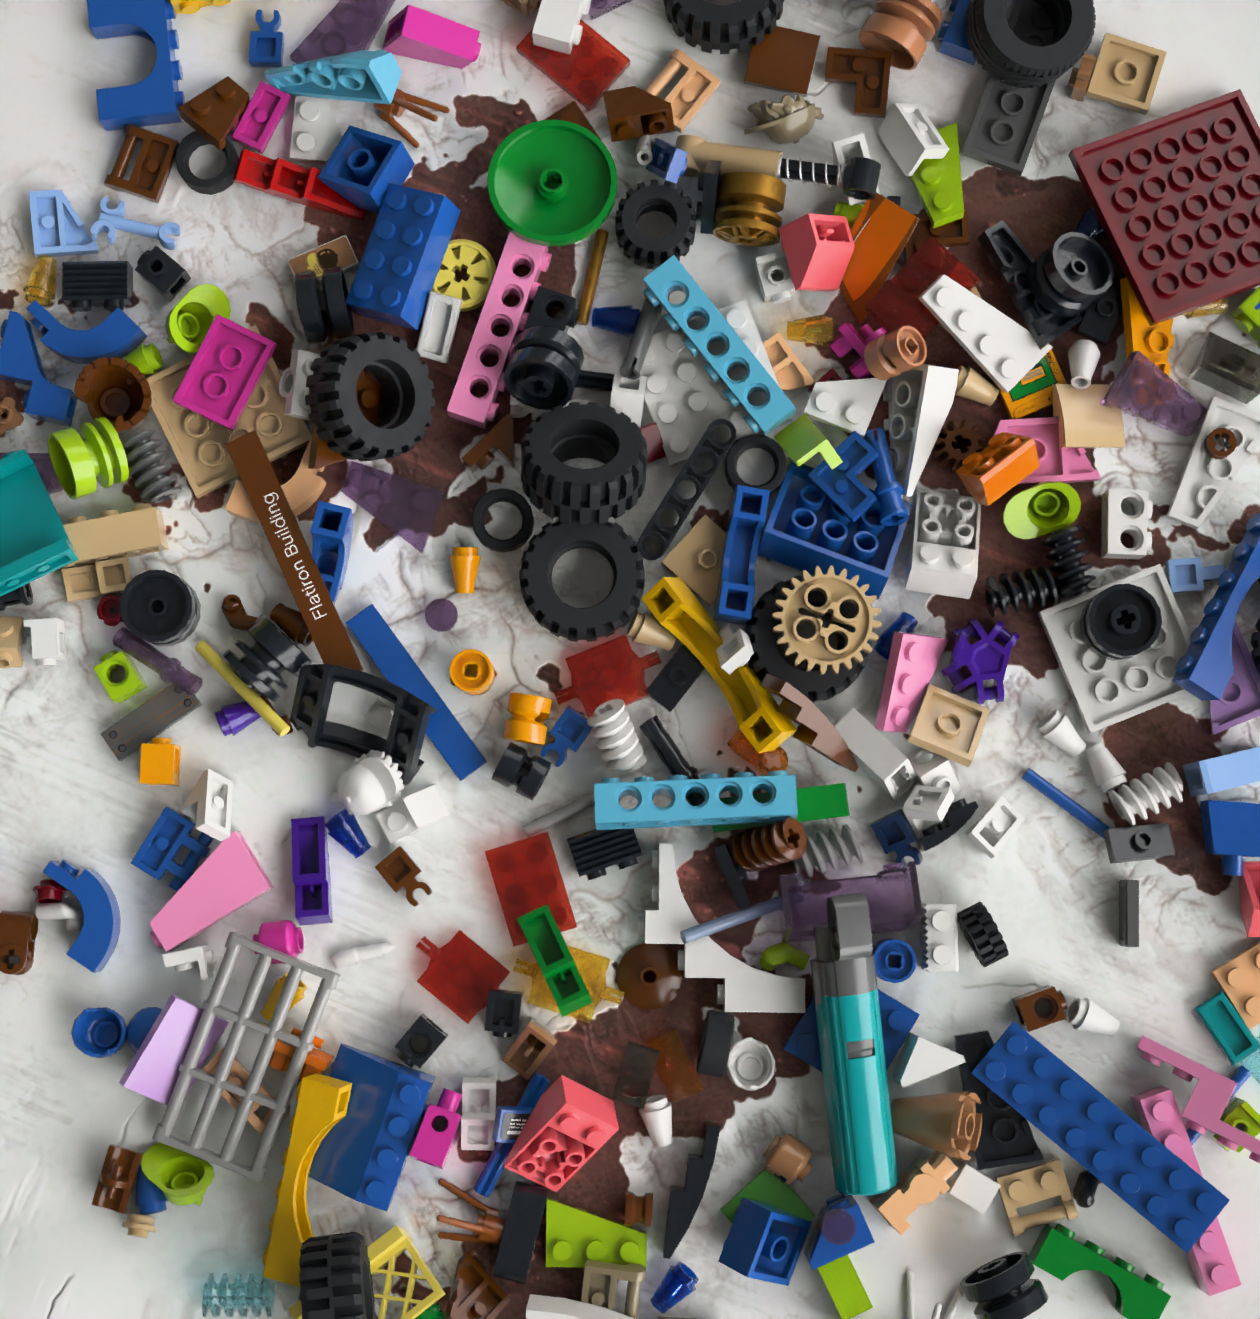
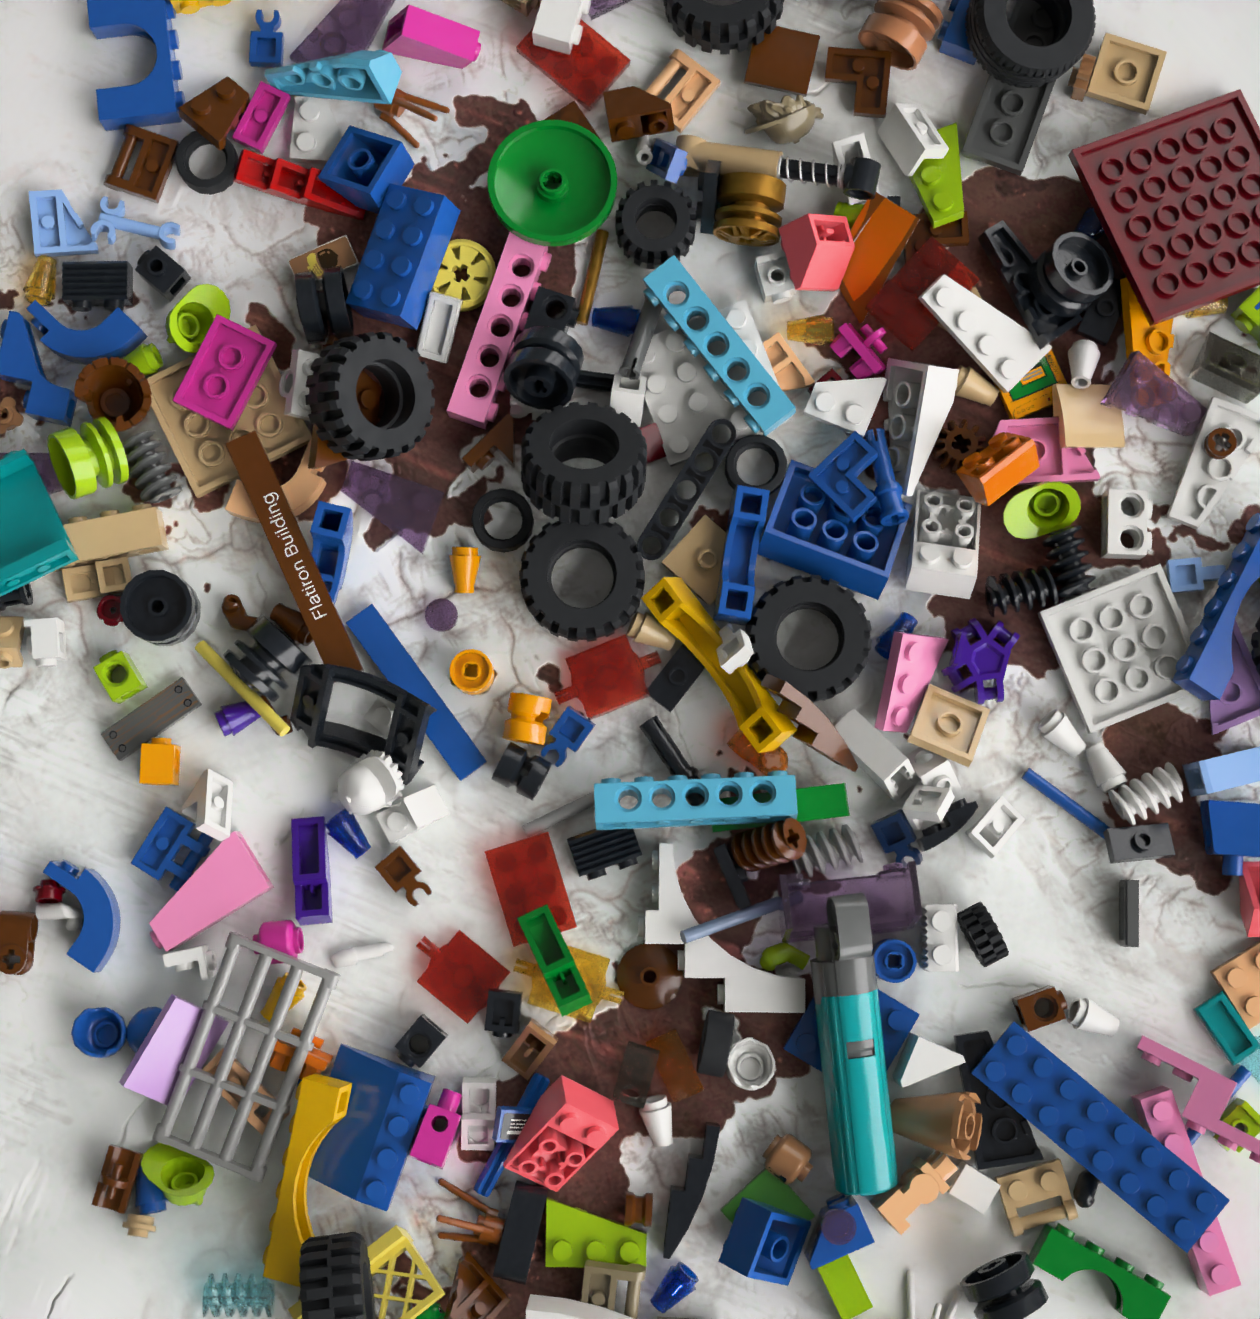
clear purple pin [112,627,203,696] -> none
white piece [587,699,647,772] -> none
tan gear [772,565,882,675] -> none
lime panel [774,413,843,470] -> none
nougat wheel [864,326,927,381] -> none
black wheel [1080,583,1162,661] -> none

